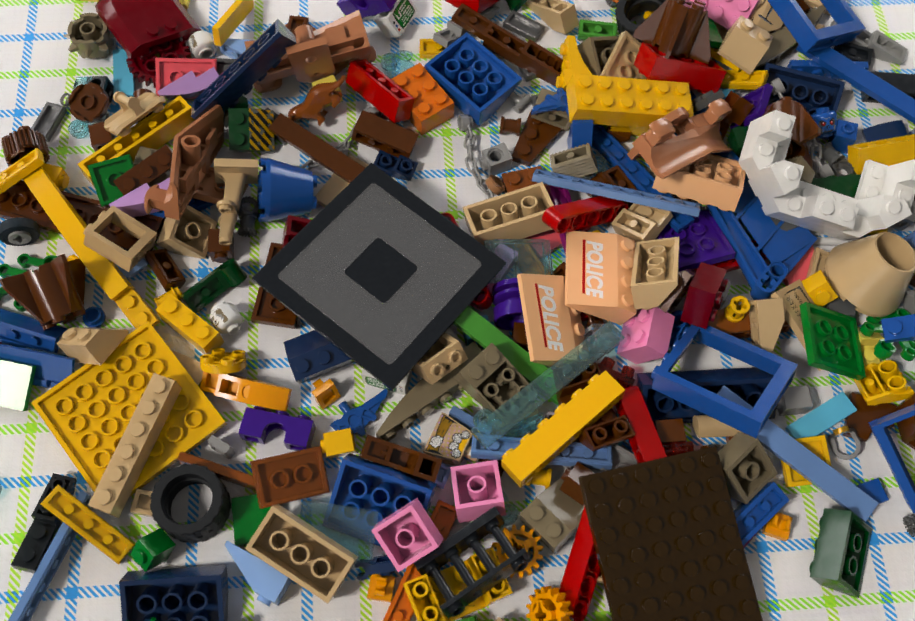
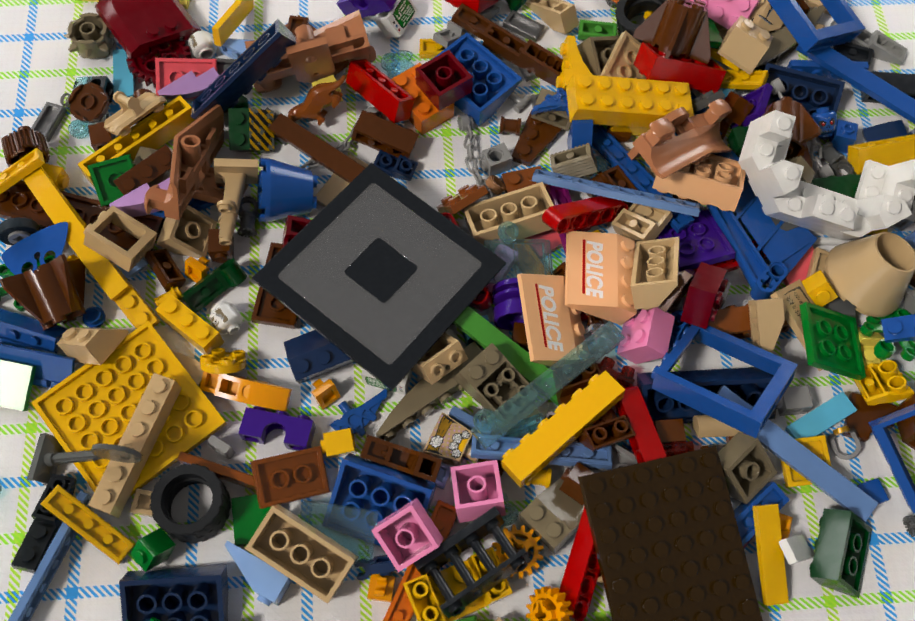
yellow bush [724,296,750,323] -> none
none -> blue piece [1,222,68,275]
none -> dark grey piece [27,433,143,486]
none -> light orange tile [185,256,210,283]
none -> dark red brick [415,50,473,111]
none -> dark orange plate [437,184,489,214]
none -> clear light blue plate [498,221,519,243]
none -> yellow tile [752,504,789,606]
none -> white tile [779,534,814,565]

